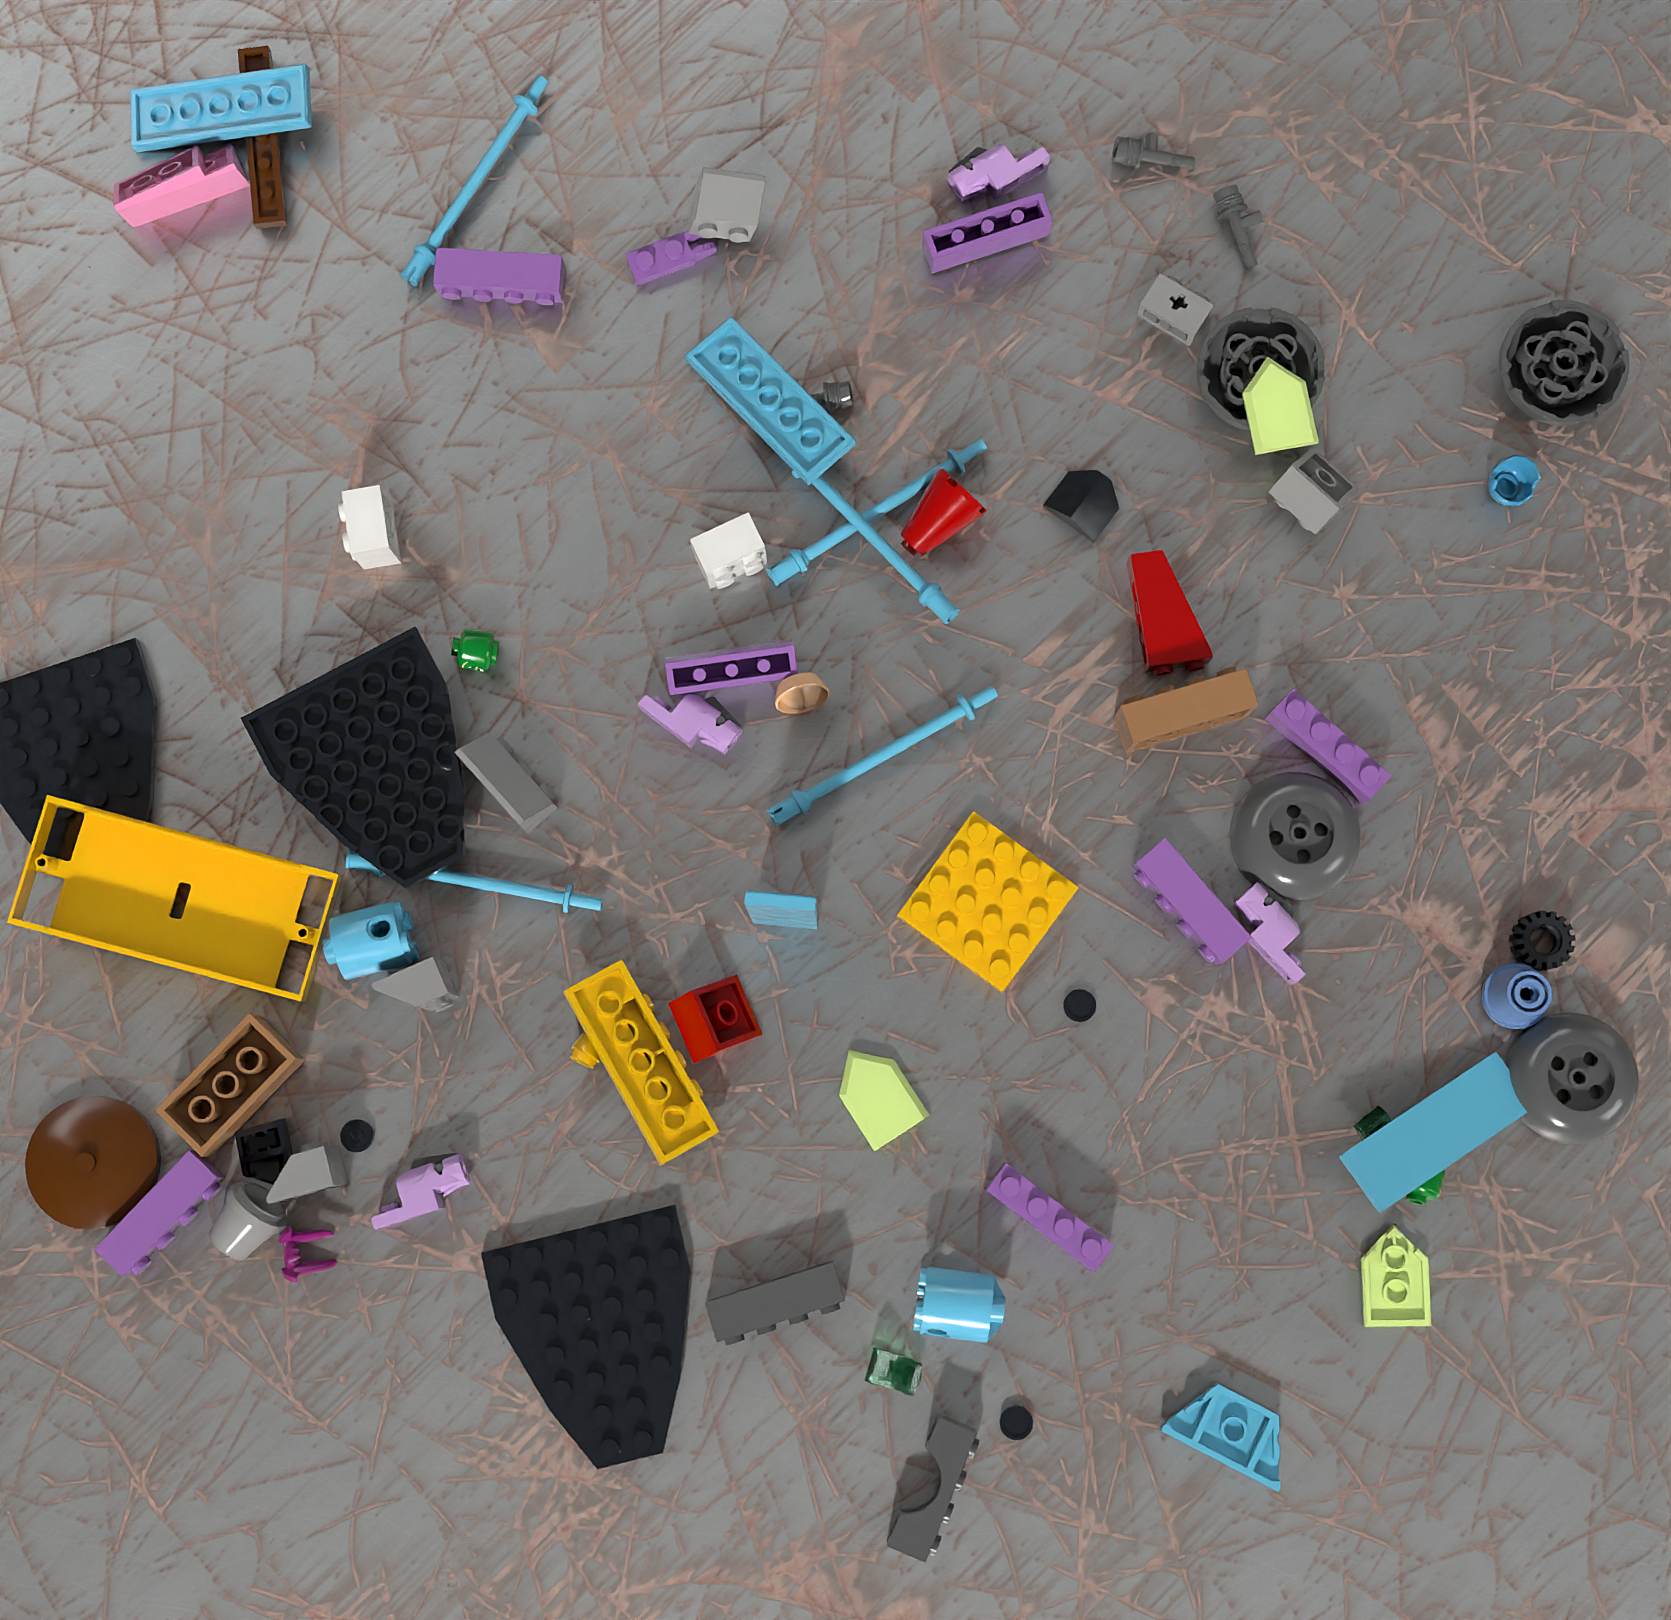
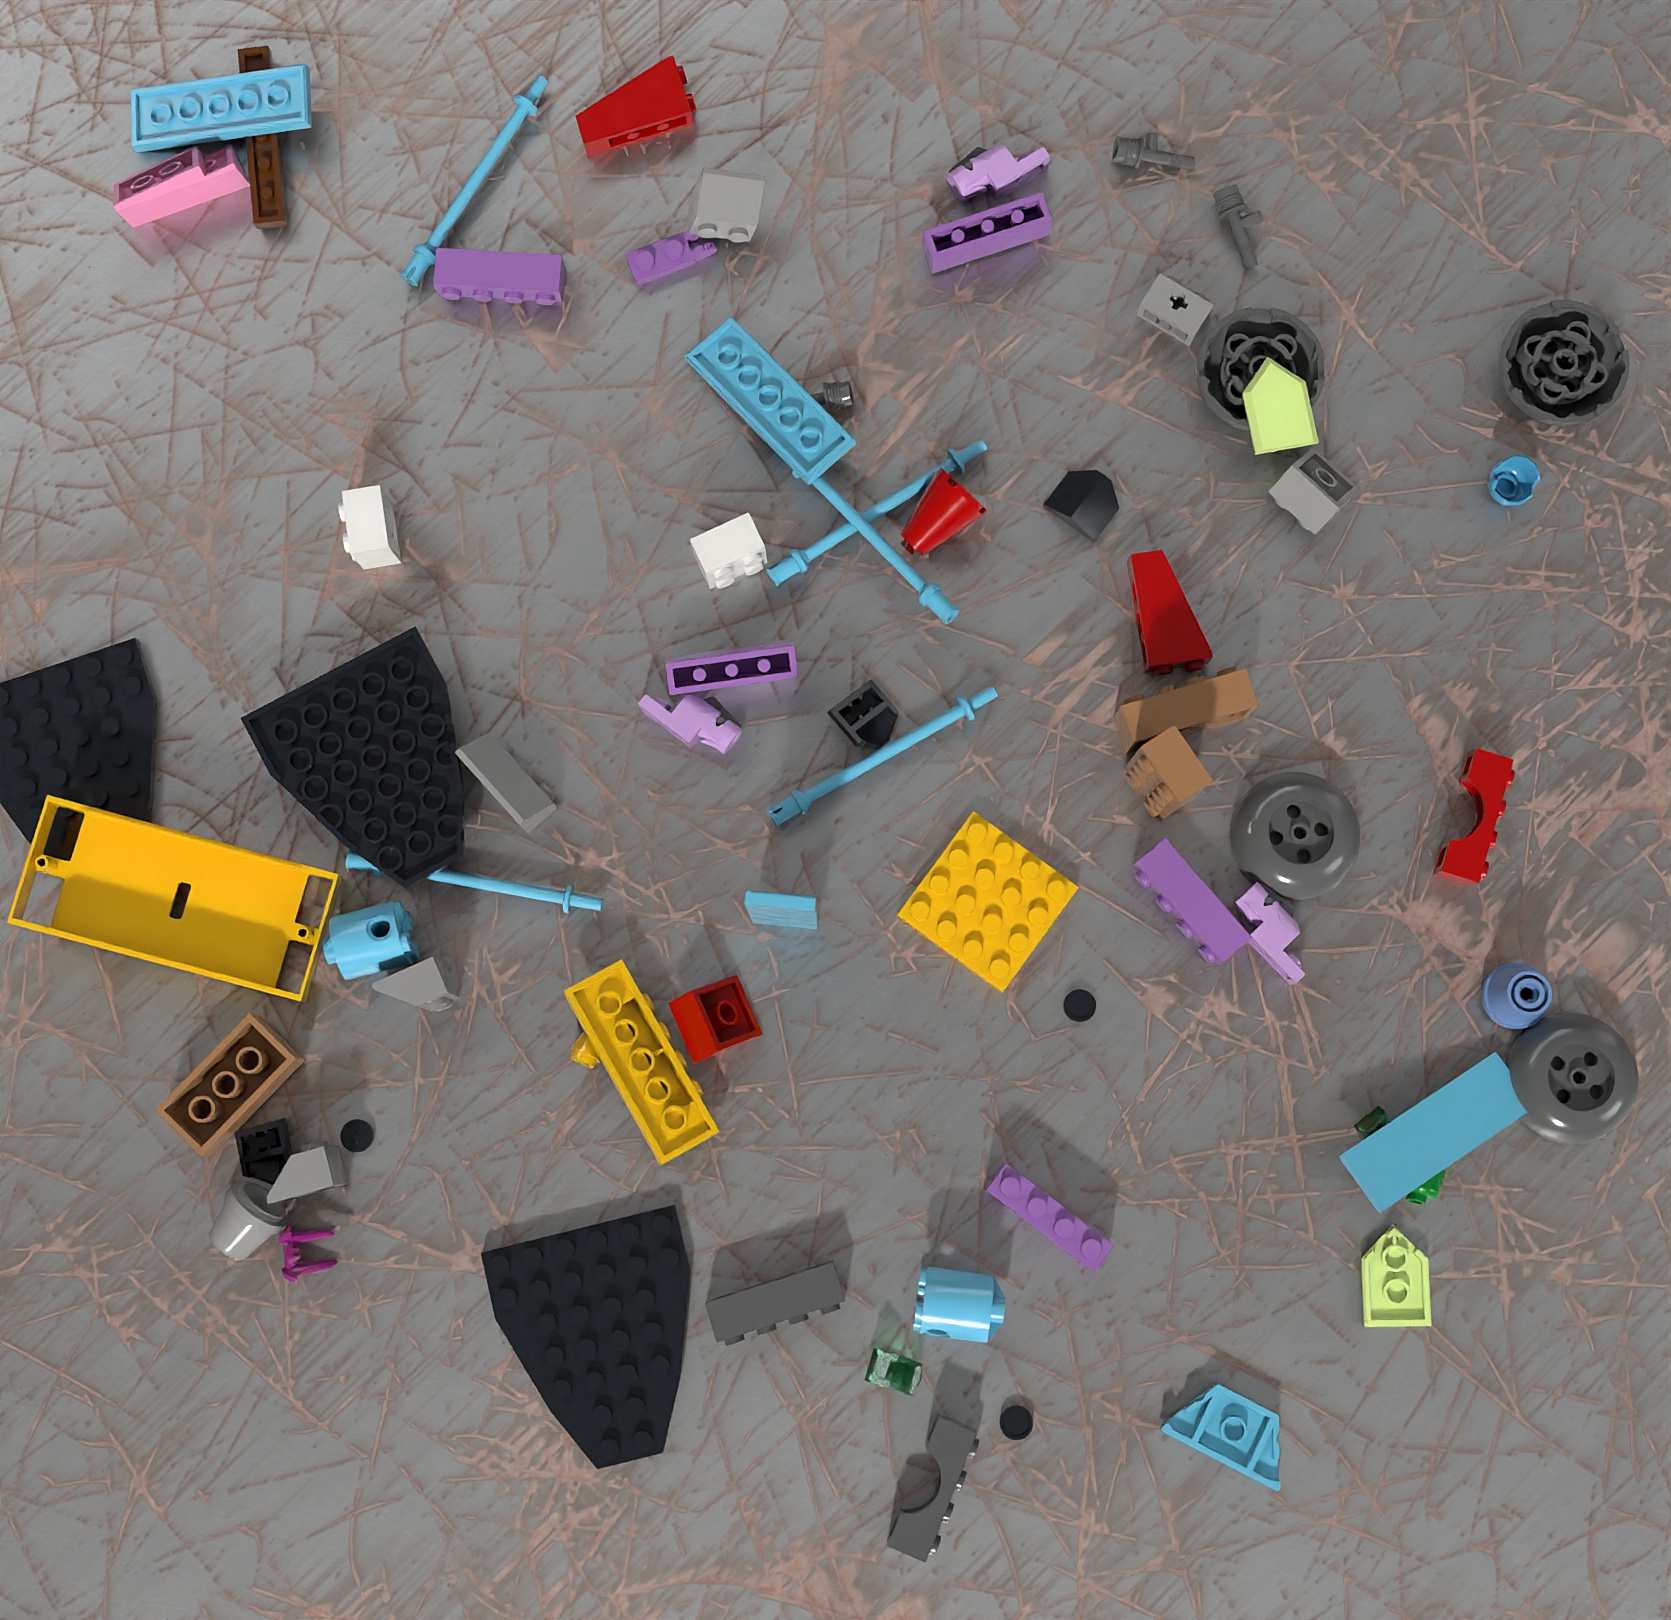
reddish brown dish [25,1096,161,1229] -> none
medium lavender brick [94,1150,226,1277] -> none
lavender plate [371,1153,470,1230] -> none
green head [451,628,499,672] -> none
light nougat hat [775,673,830,714] -> none
yellowish green tile [839,1050,930,1151] -> none
medium lavender brick [1265,688,1392,805] -> none
black tyre [1509,910,1576,971] -> none
none -> red slope [575,55,697,157]
none -> black slope [827,679,899,750]
none -> medium nougat brick [1124,724,1213,821]
none -> red arch [1433,748,1515,886]

